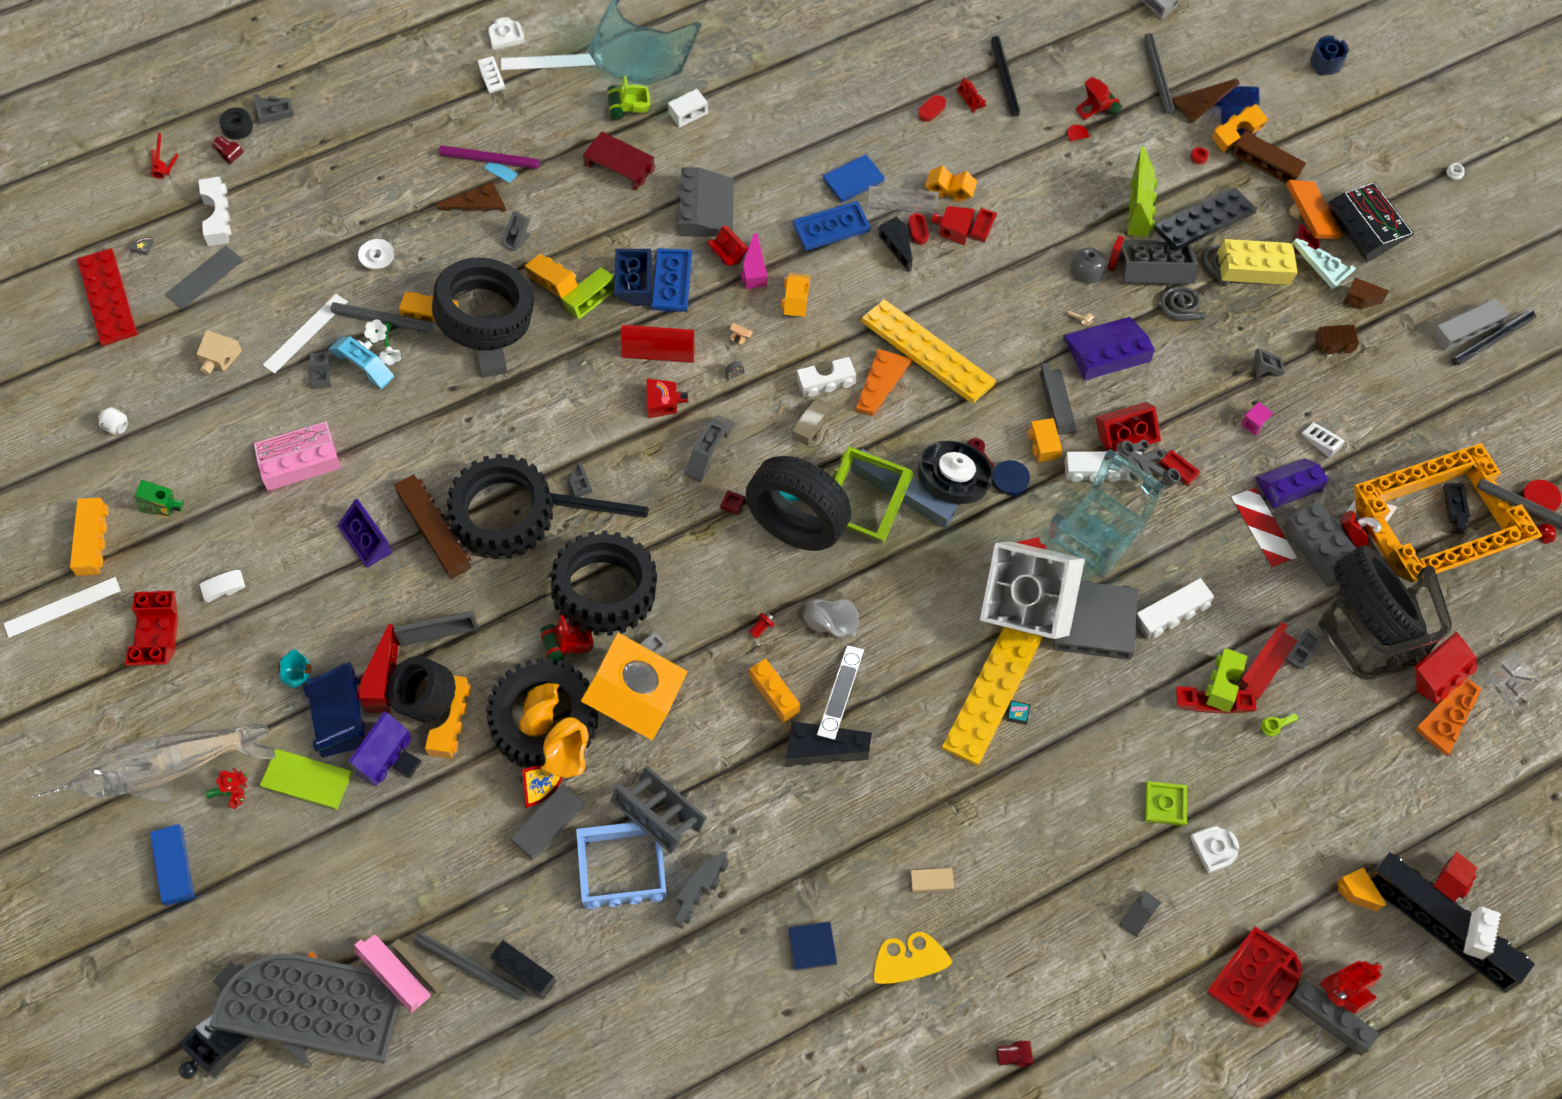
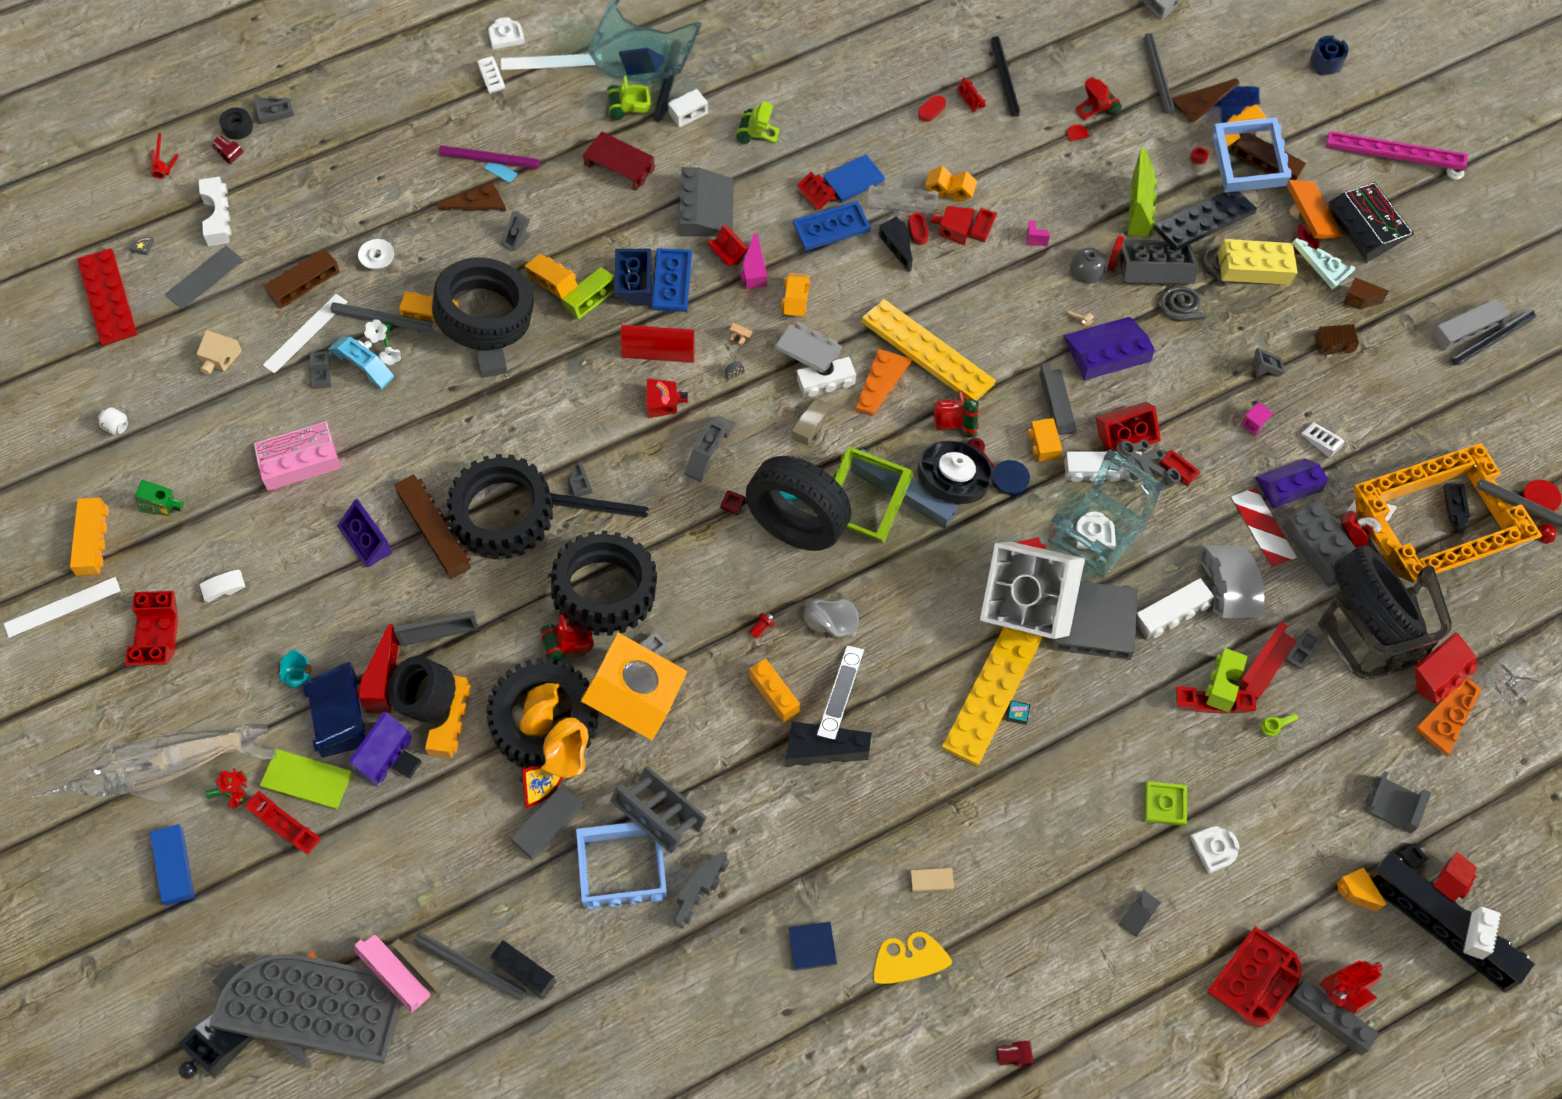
none -> red slope [244,790,321,855]
none -> reddish brown brick [264,248,340,309]
none -> dark blue slope [619,48,665,76]
none -> black axle [653,41,683,122]
none -> lime piece [736,101,780,144]
none -> light grey slope [775,322,843,372]
none -> red bracket [796,171,837,210]
none -> red piece [933,391,979,438]
none -> dark pink panel [1027,220,1050,246]
none -> white tile [1075,512,1116,549]
none -> light grey panel [1199,545,1264,618]
none -> light blue window [1212,117,1292,193]
none -> dark pink tile [1326,131,1468,171]
none -> dark grey panel [1365,771,1431,834]
none -> black tile [1397,842,1428,869]

